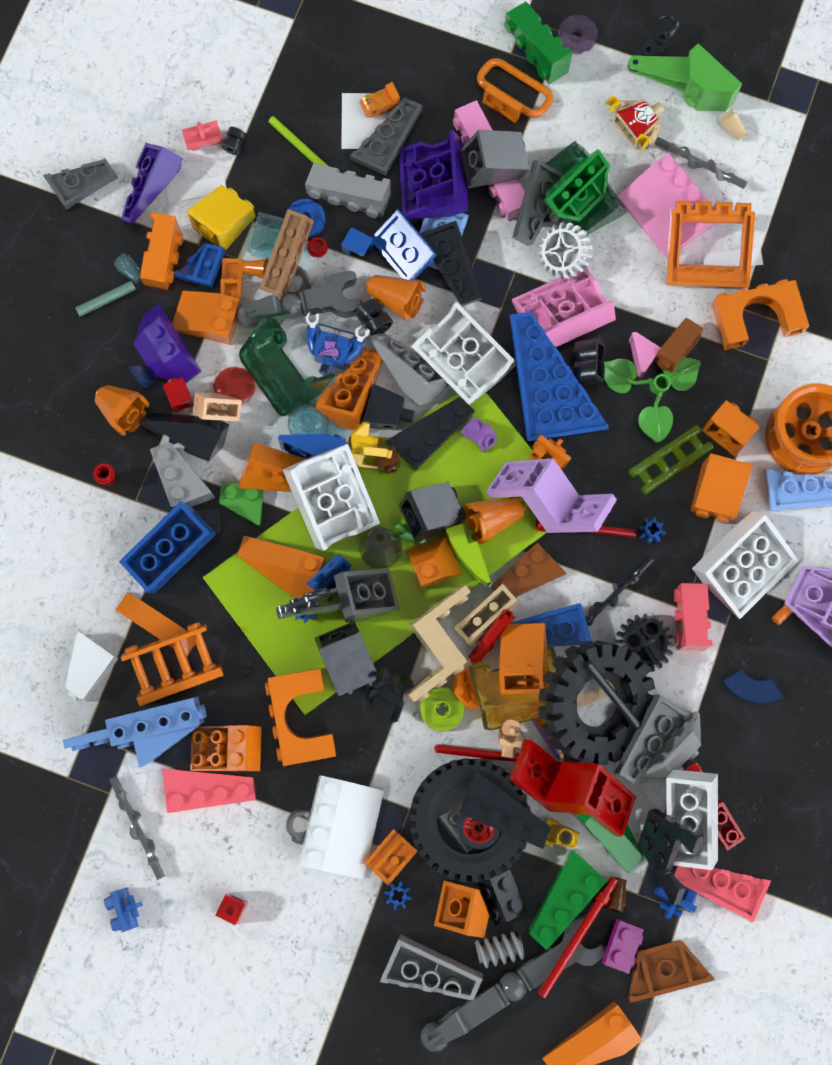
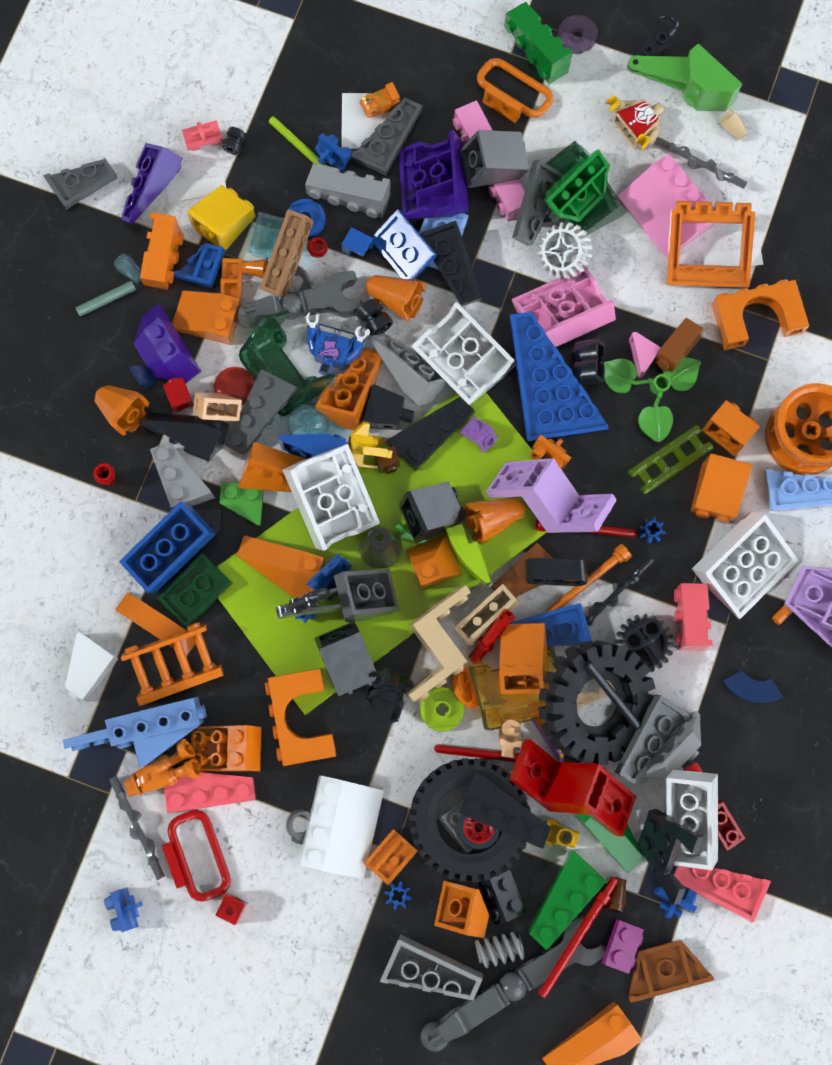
none -> orange piece [124,739,201,797]
none -> dark green tile [157,552,233,629]
none -> red bar [162,810,231,902]
none -> dark grey wing [225,369,299,455]
none -> blue hips [314,133,353,172]
none -> black beam [525,558,588,586]
none -> orange piece [546,544,632,612]

